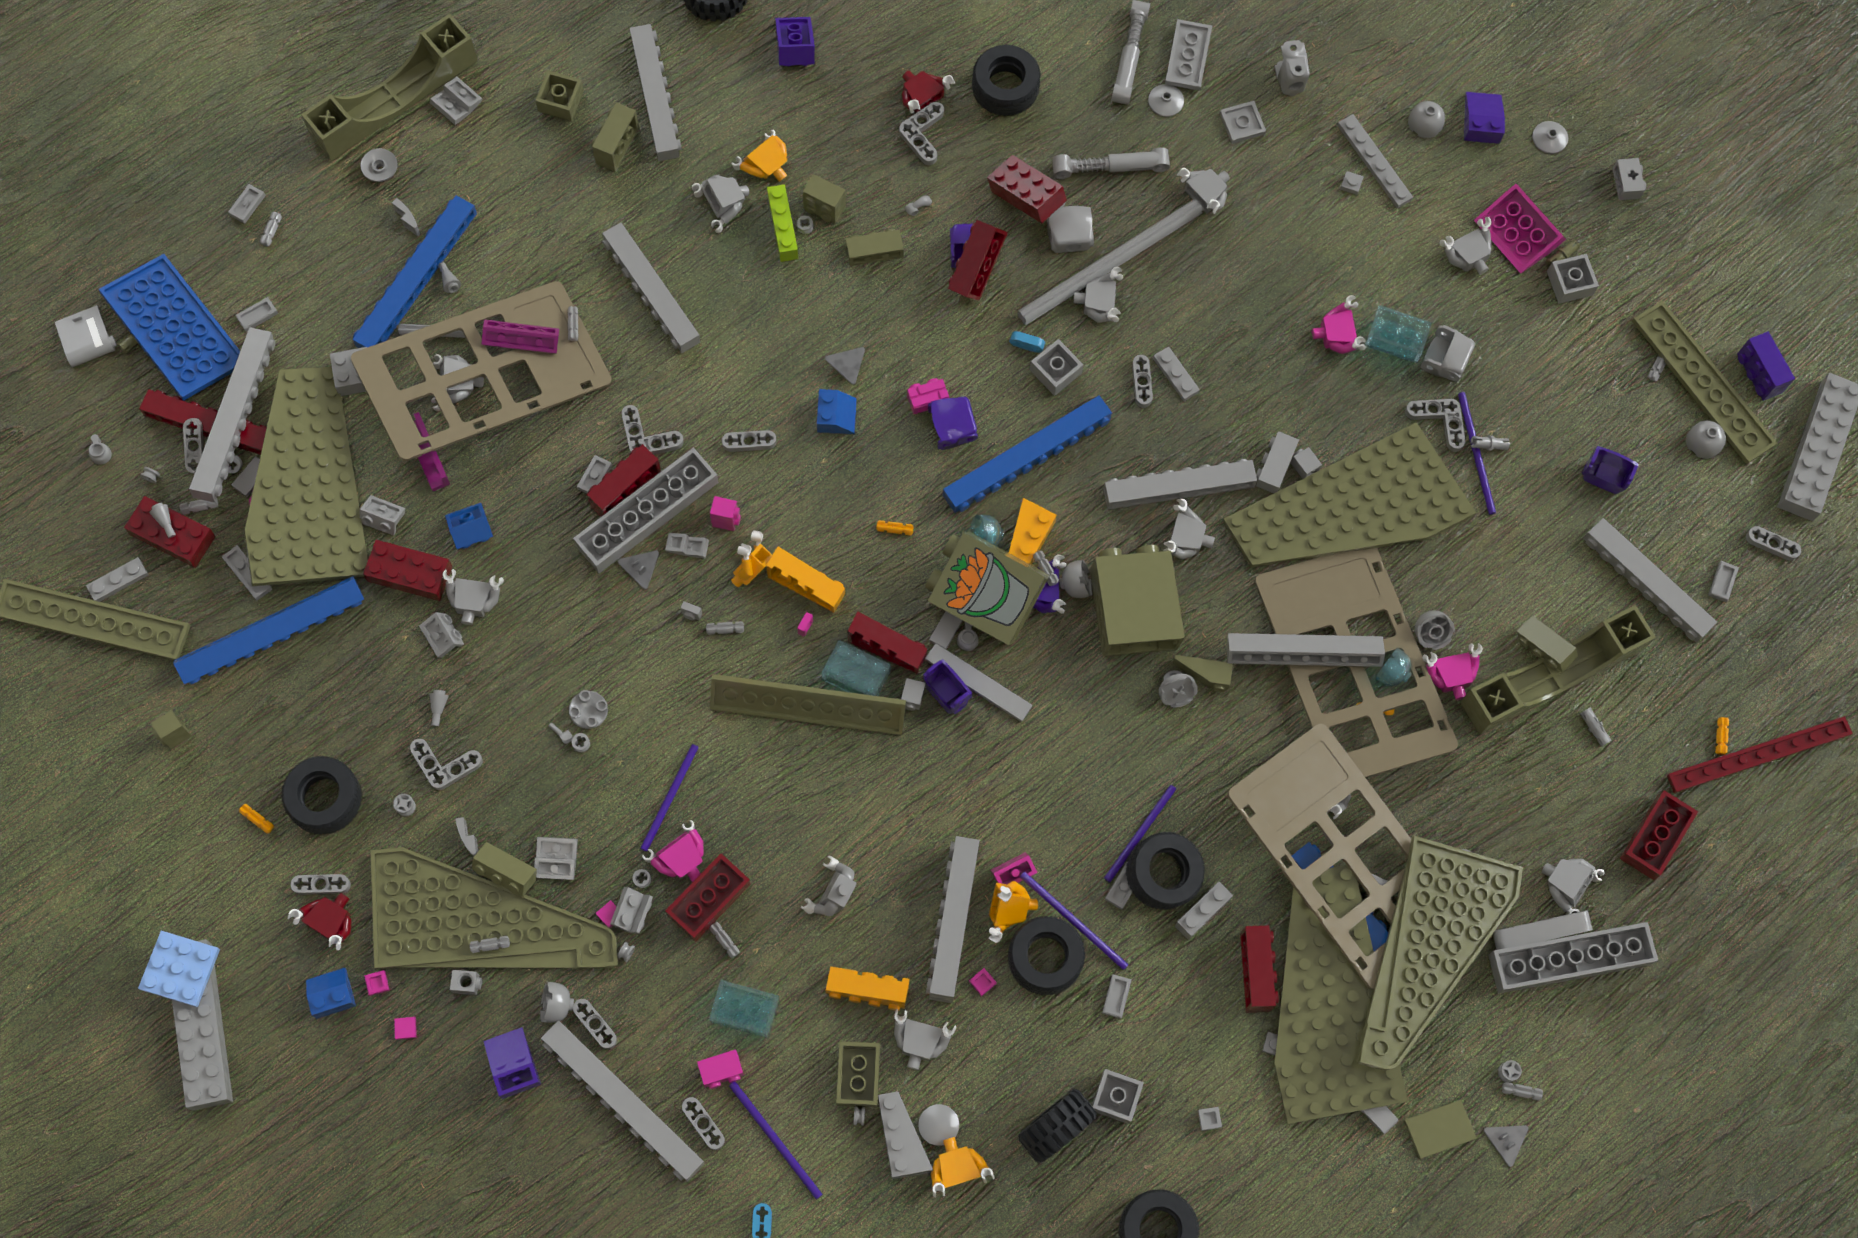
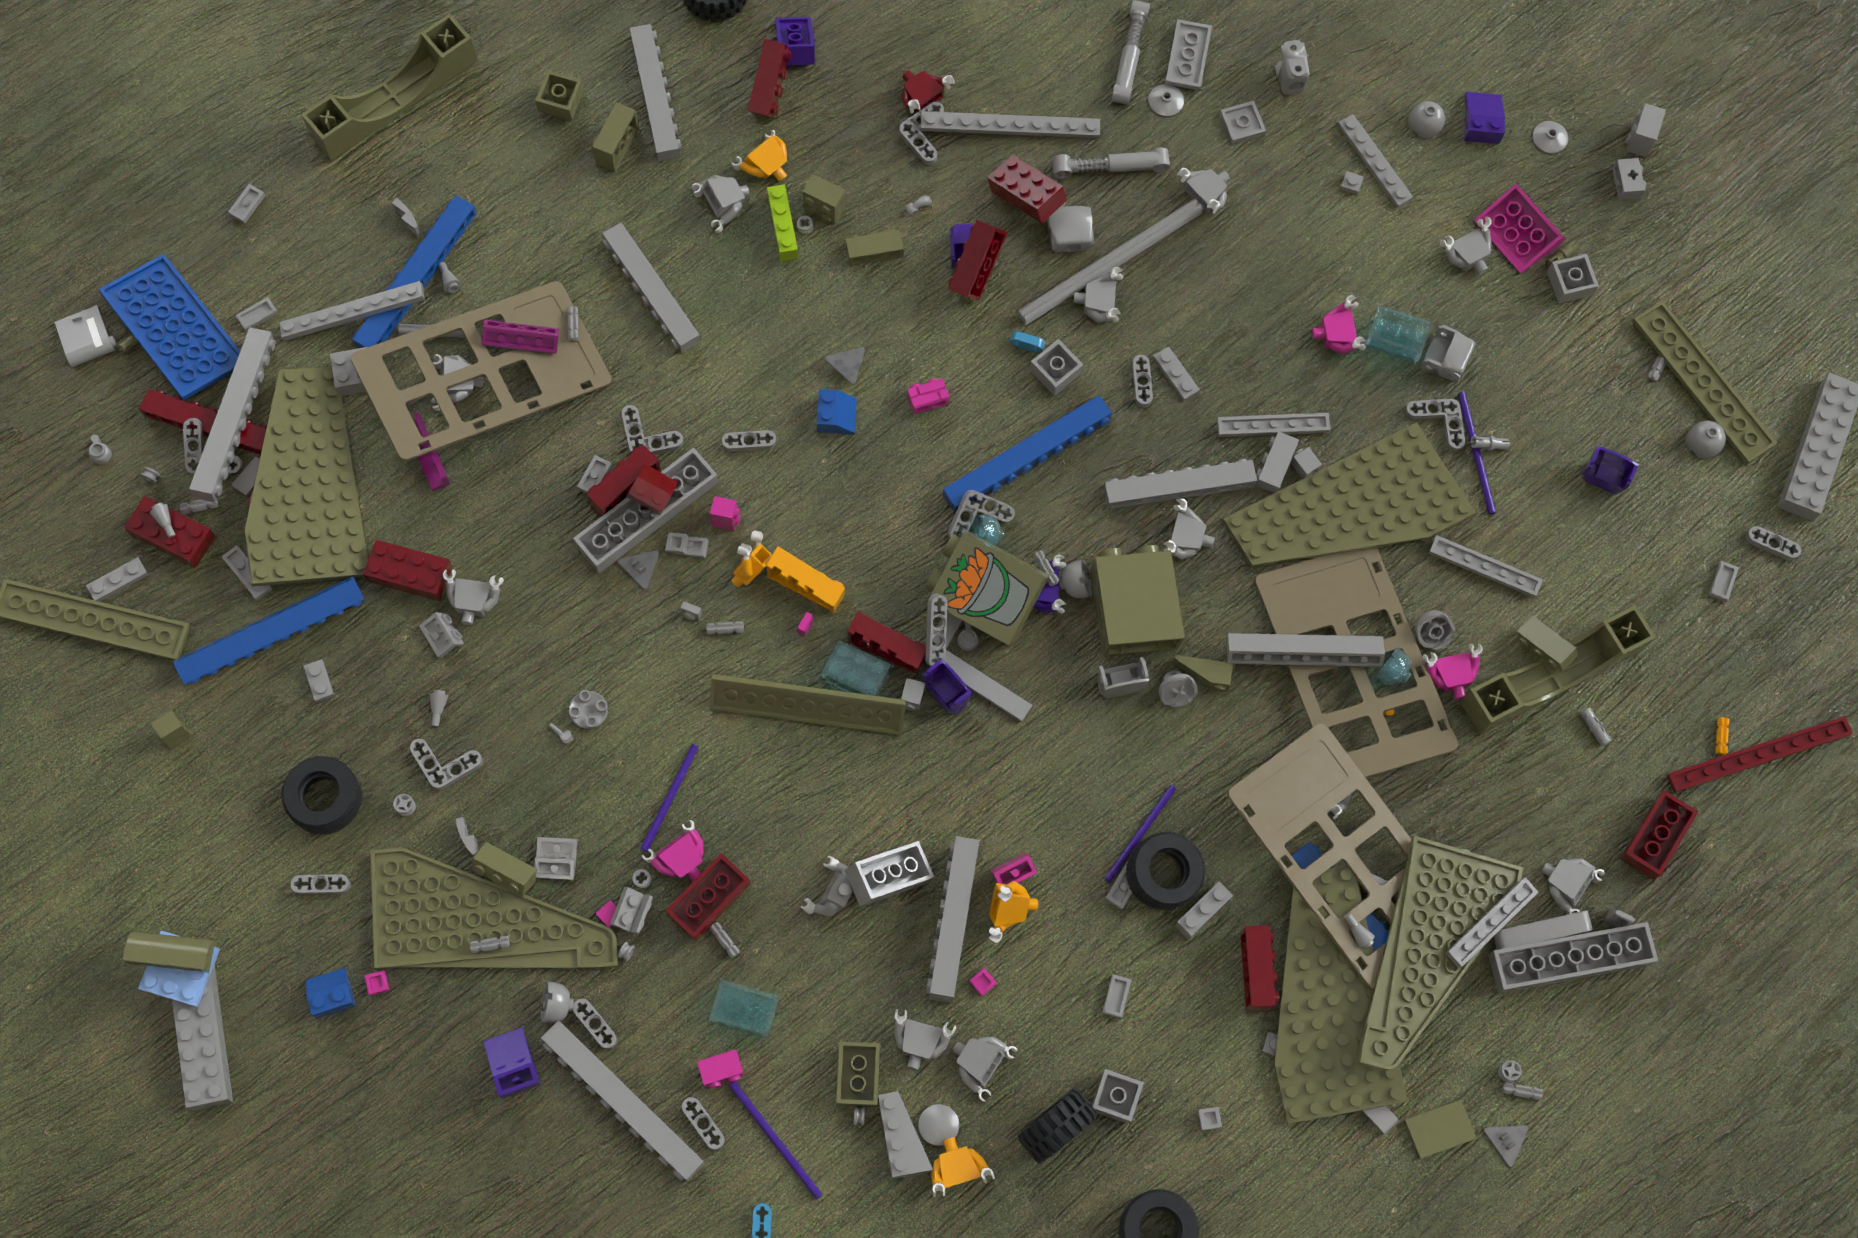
light orange axle [239,804,274,834] -> none
light grey axle [260,212,282,247] -> none
dark red torso [288,893,352,950] -> none
light grey bracket [360,495,405,535] -> none
light grey dish [361,148,398,182] -> none
dark pink tile [394,1017,417,1040] -> none
light grey slope [430,77,482,125] -> none
blue slope [445,503,493,549] -> none
light grey brick [450,970,482,995] -> none
light grey bush [572,733,590,752] -> none
light orange wedge [826,966,910,1011] -> none
light orange axle [876,520,914,535] -> none
dark purple piece [928,397,978,450] -> none
black tyre [972,45,1041,116] -> none
black tyre [1008,916,1085,996] -> none
light orange wedge [1009,498,1057,565] -> none
dark purple piece [1019,871,1128,970] -> none
light grey brick [1583,518,1717,643] -> none
dark purple brick [1737,331,1795,401] -> none
none -> olive brick [122,931,215,973]
none -> light grey plate [280,281,425,341]
none -> light grey plate [304,659,335,703]
none -> dark red slope [626,464,678,515]
none -> dark red brick [748,39,792,119]
none -> light grey brick [844,841,934,907]
none -> light grey plate [921,111,1100,138]
none -> light grey beam [925,593,948,667]
none -> light grey beam [948,490,1015,538]
none -> light grey torso [953,1036,1017,1101]
none -> light grey piece [1098,657,1149,698]
none -> light grey plate [1217,413,1331,437]
none -> light grey cone [1344,913,1375,949]
none -> light grey plate [1428,535,1543,598]
none -> light grey plate [1445,877,1538,968]
none -> light grey slope [1604,908,1635,928]
none -> light grey brick [1625,103,1666,157]

